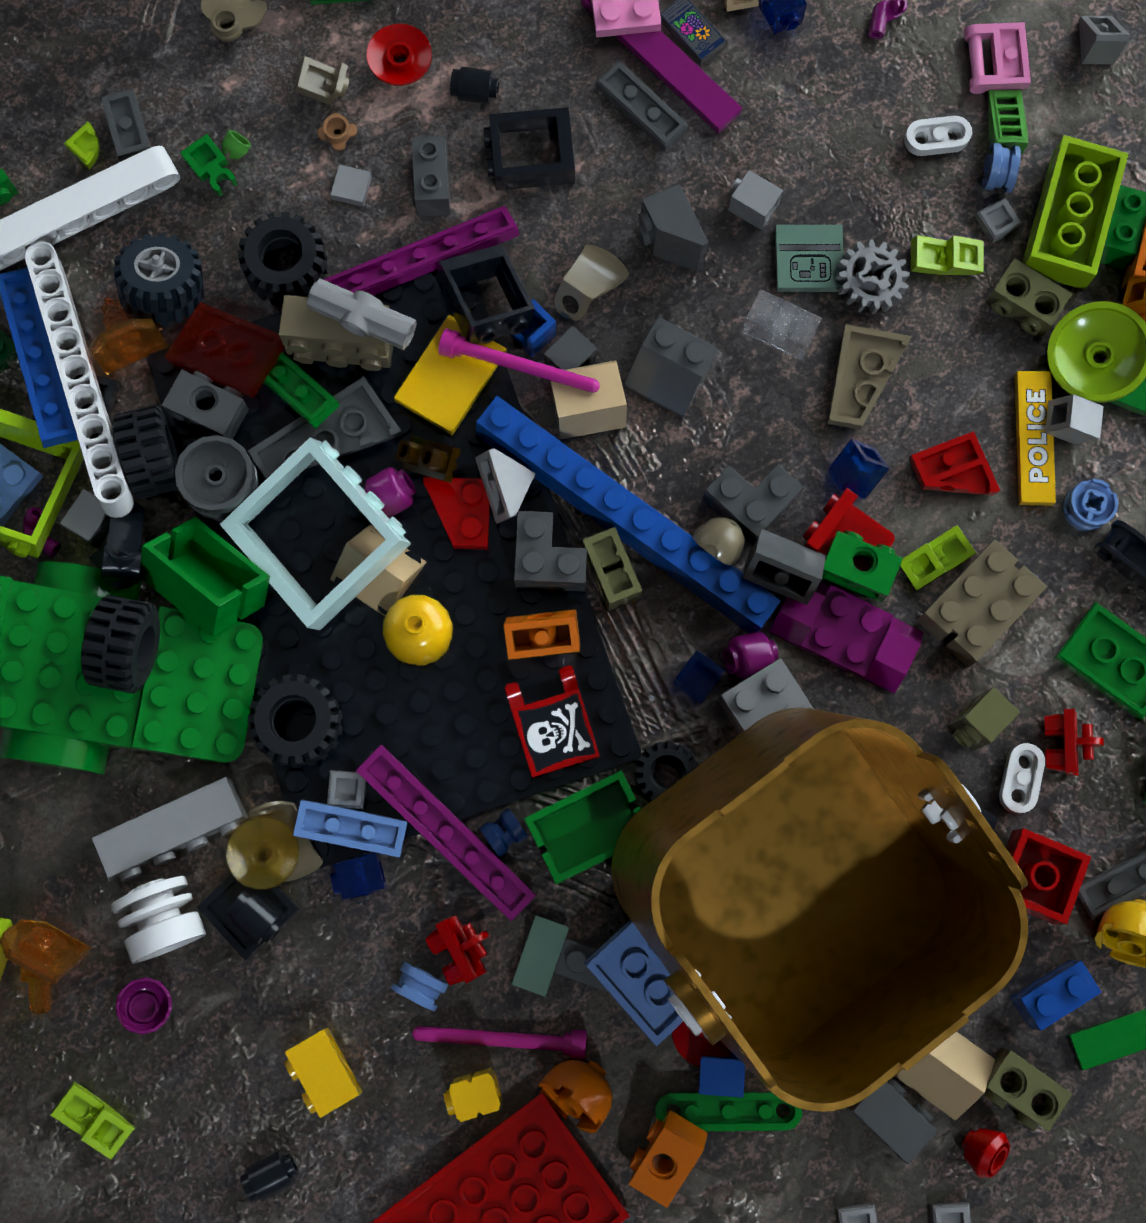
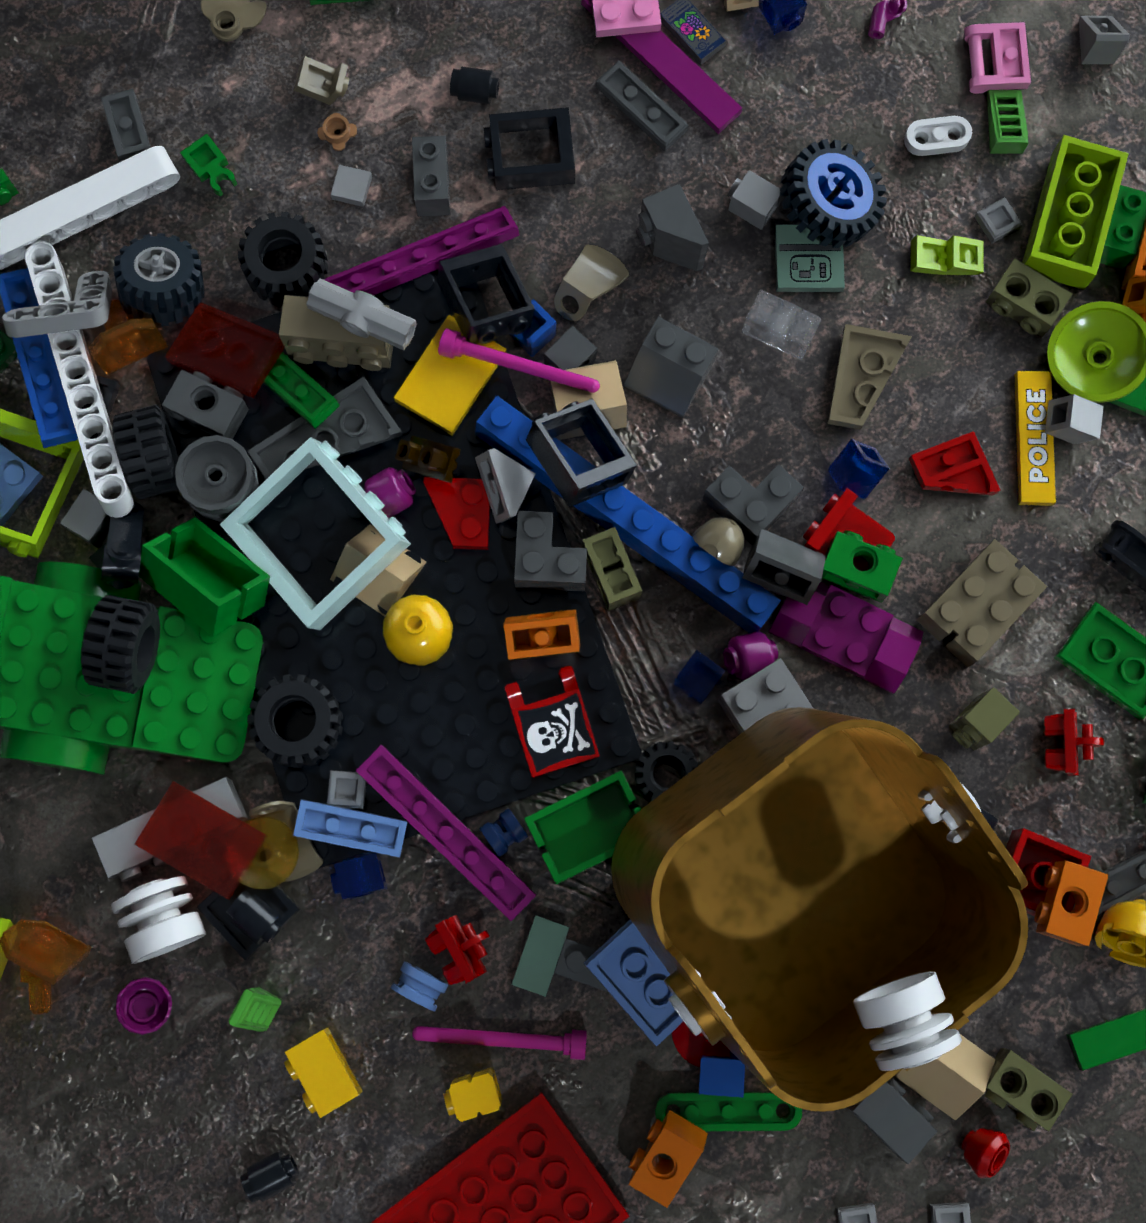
magenta arm [23,507,61,558] -> none
lime slope [51,1081,134,1160] -> none
lime tile [64,121,100,170] -> none
bright green hinge [221,130,252,160] -> none
red dish [366,24,432,86] -> none
orange cylinder [538,1060,613,1133] -> none
light grey gear [835,239,910,314] -> none
lime slope [900,525,977,591] -> none
medium blue wheel [982,143,1021,193] -> none
white plate [999,743,1045,814] -> none
blue brick [1010,960,1102,1031] -> none
medium blue wheel [1062,479,1118,532] -> none
none -> light grey beam [2,271,113,338]
none -> clear red tile [134,781,268,900]
none -> bright green slope [228,987,282,1032]
none -> black window [526,398,637,507]
none -> black wheel [780,139,887,248]
none -> white wheel [853,971,962,1071]
none -> orange brick [1034,860,1109,946]

